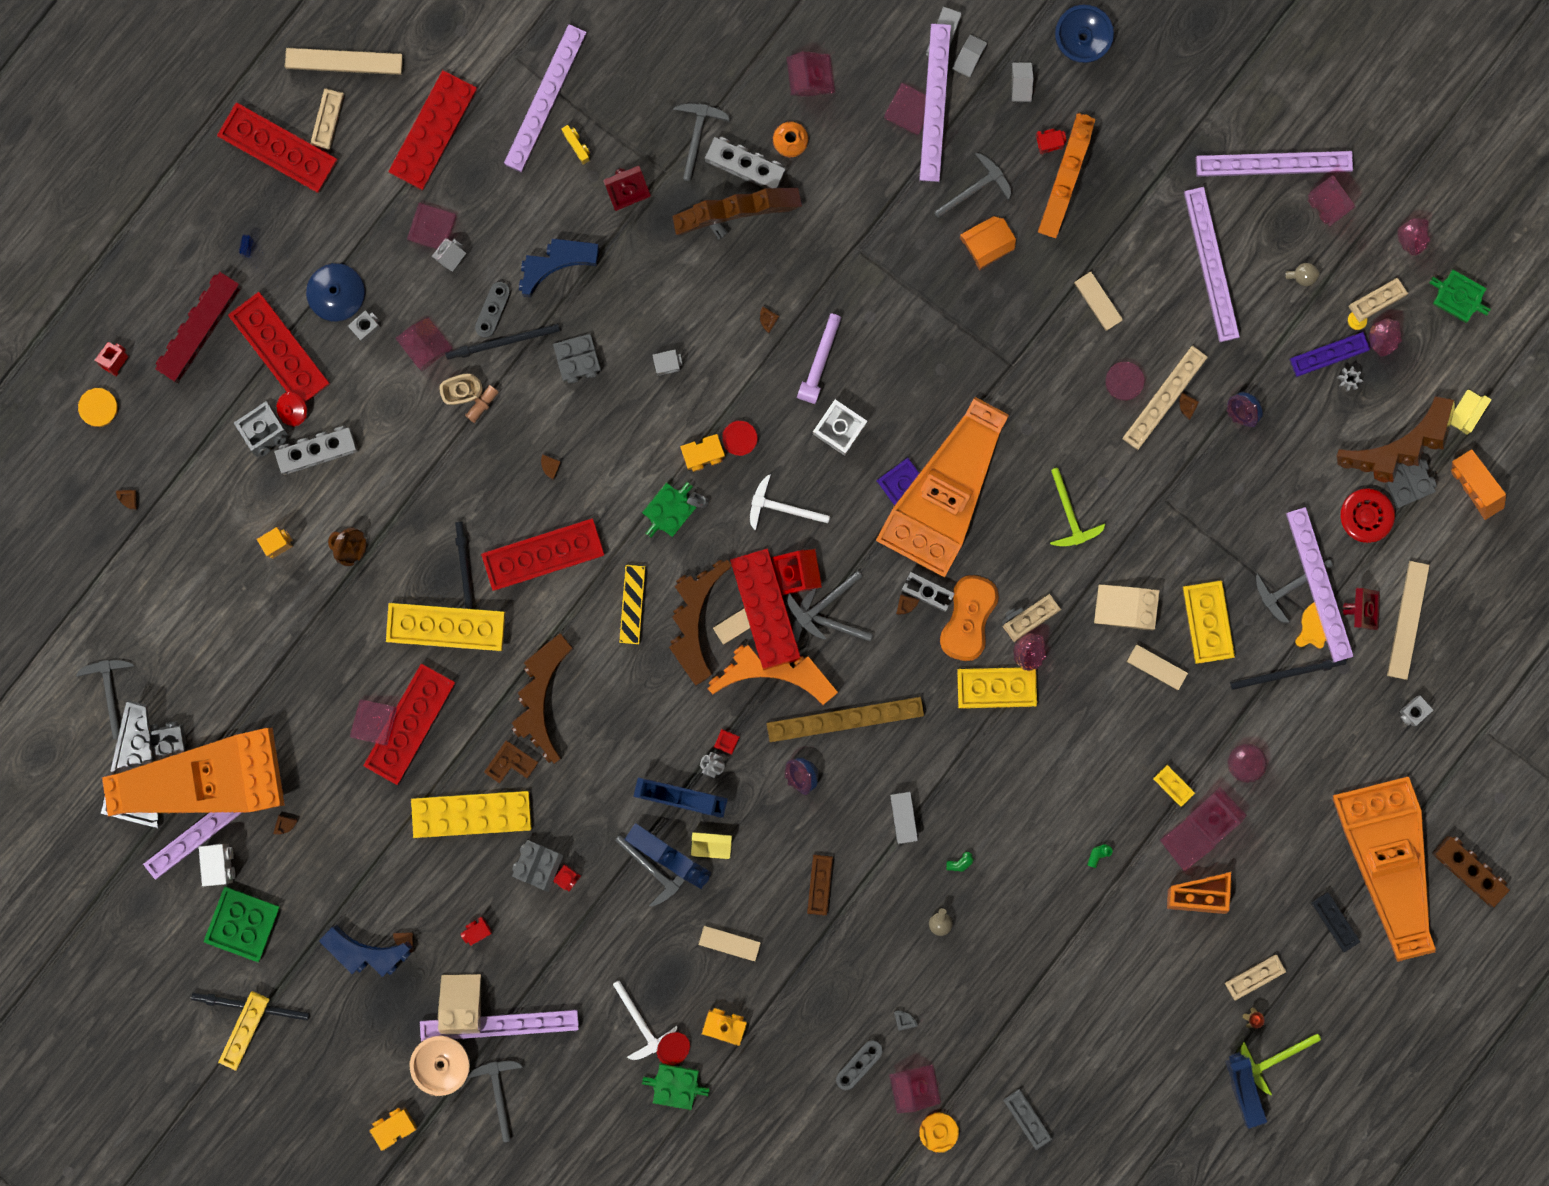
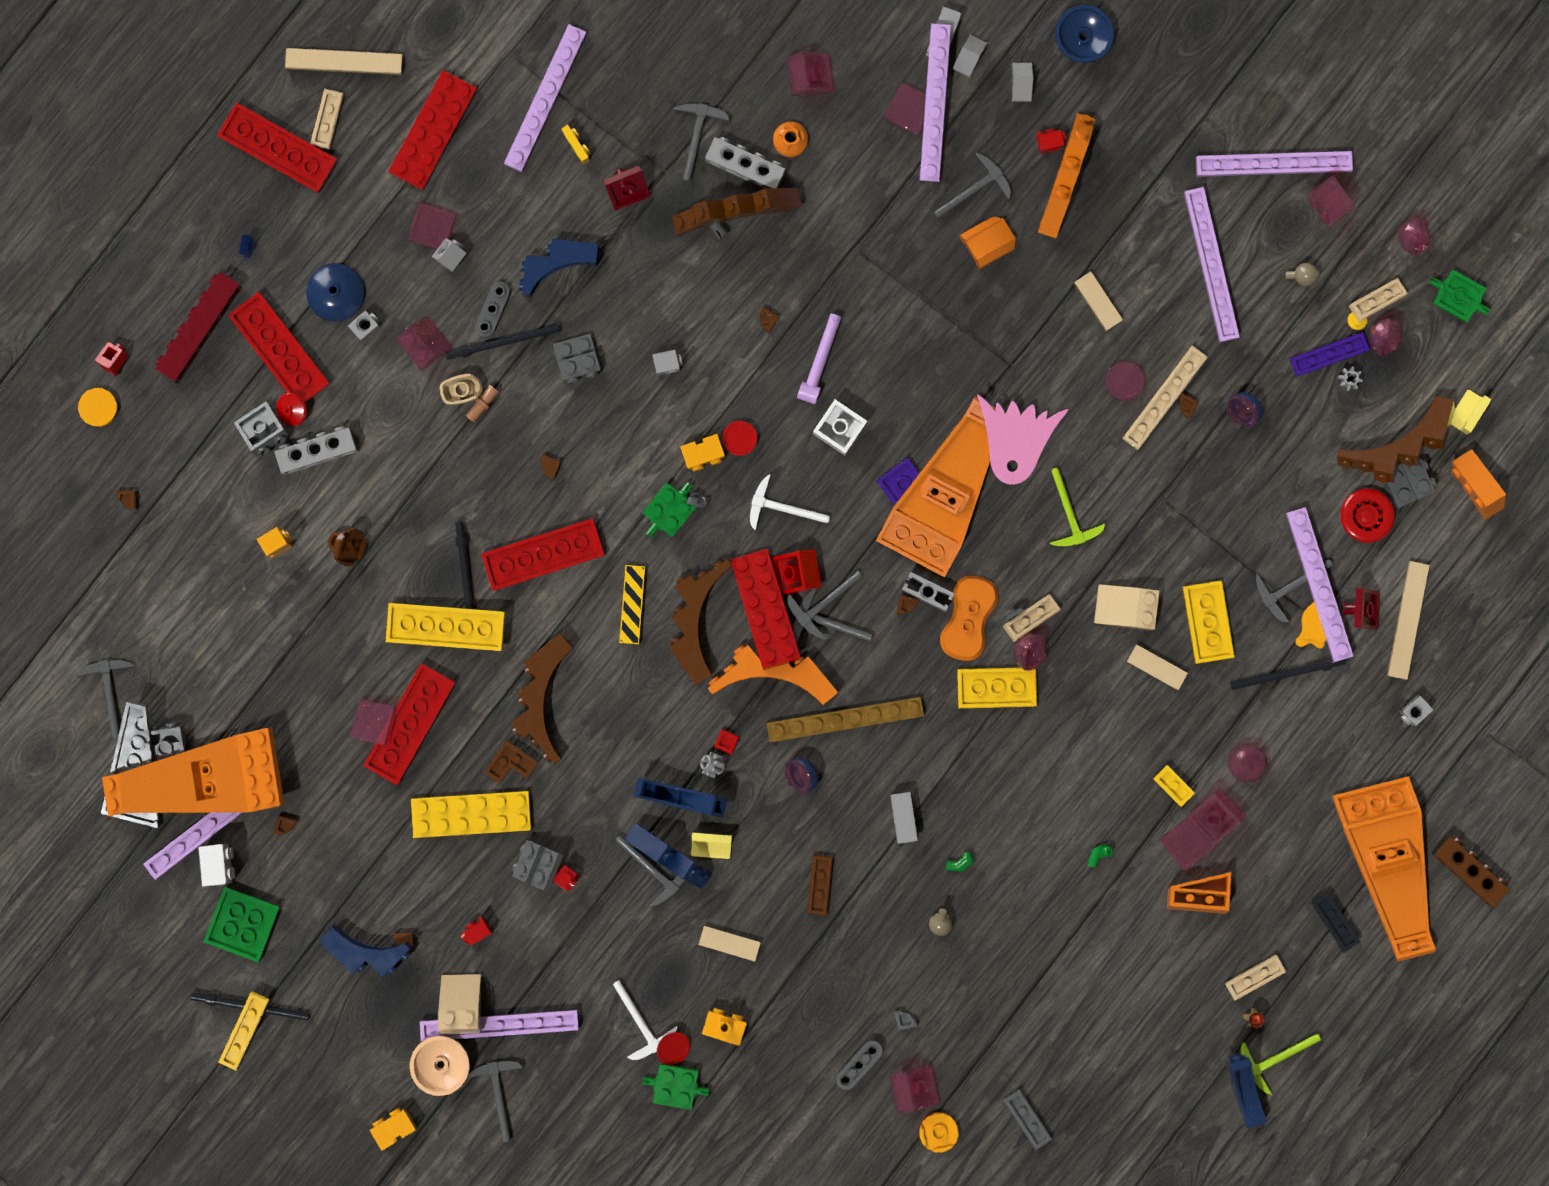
tan tile [713,608,750,645] -> none
none -> bright pink piece [977,395,1068,484]

